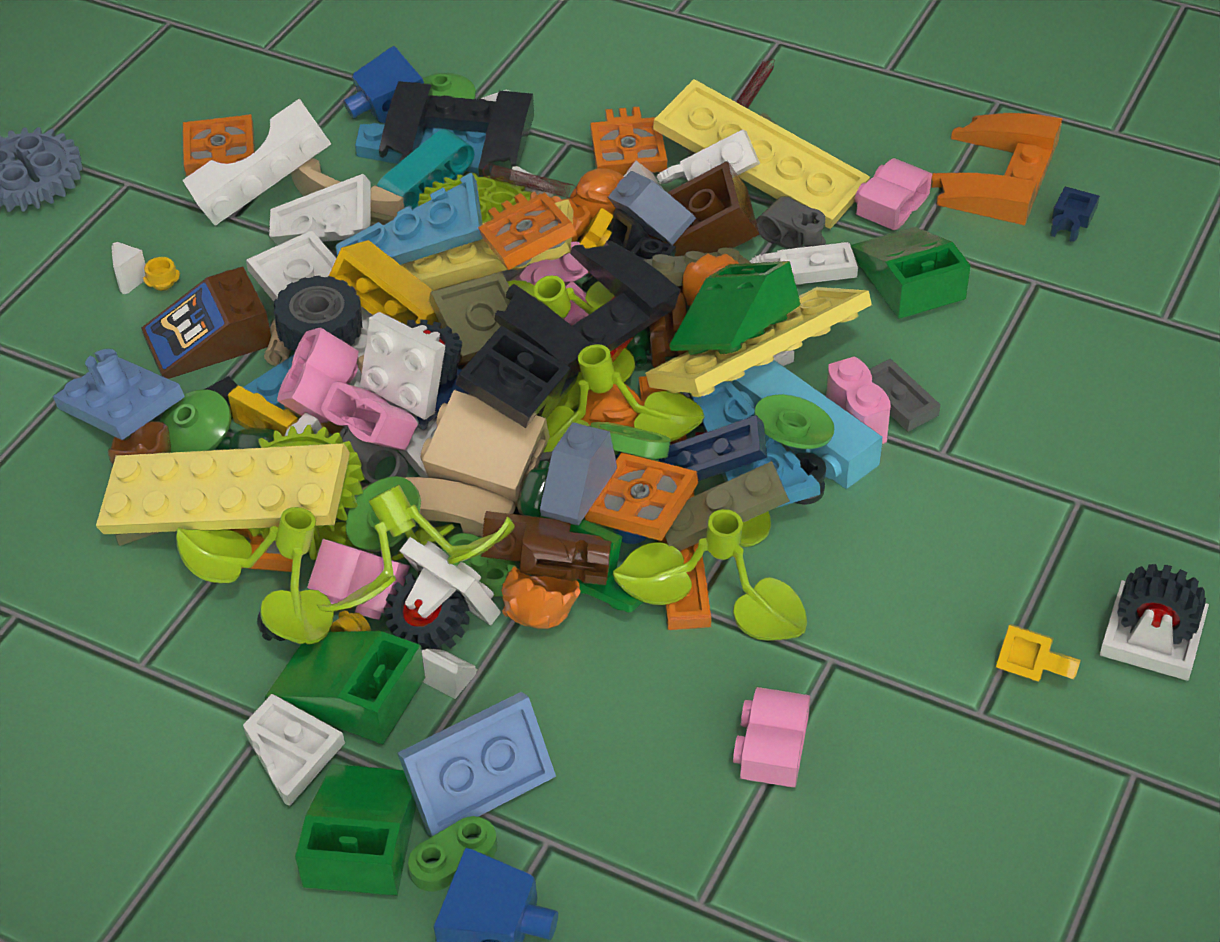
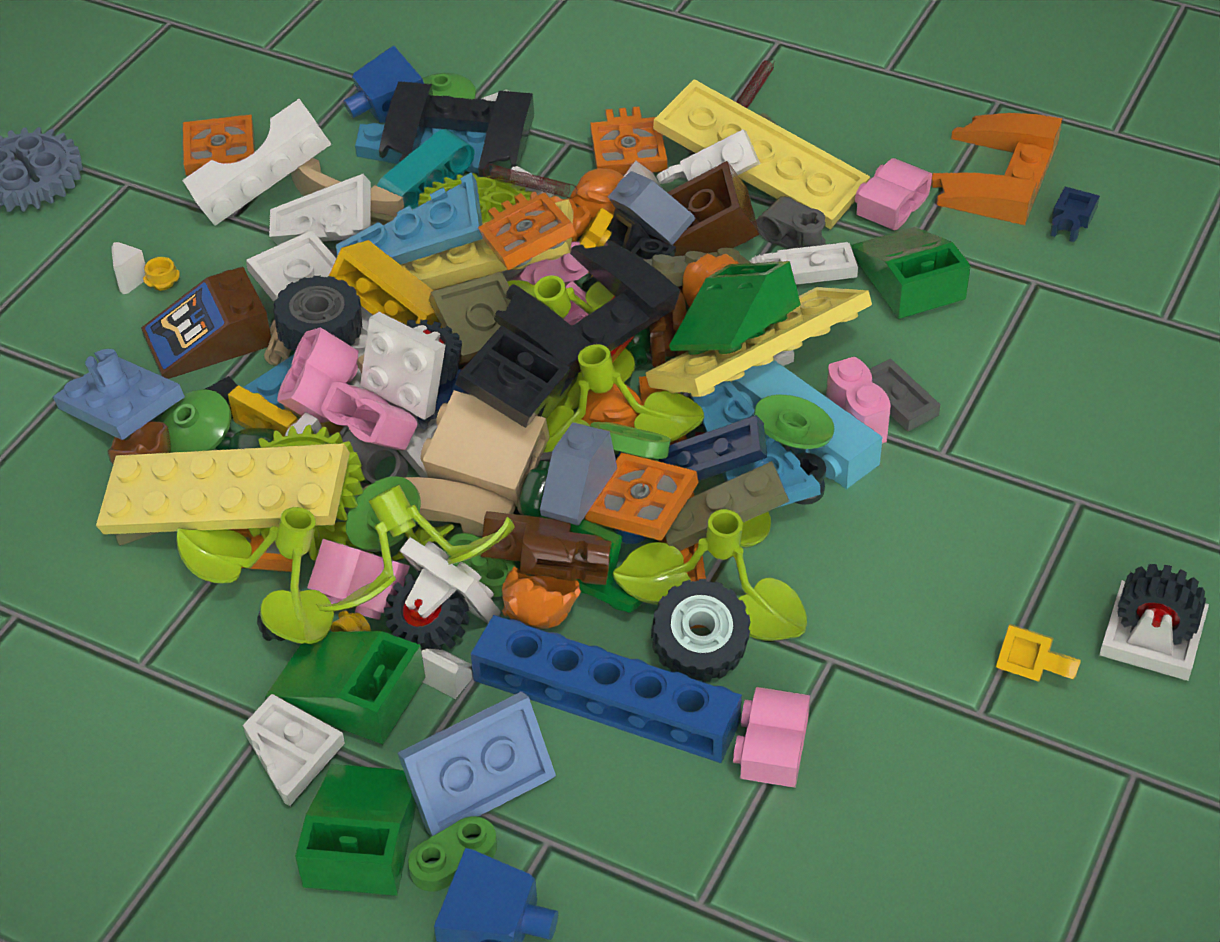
none -> blue brick [471,615,742,763]
none -> black wheel [651,579,751,682]

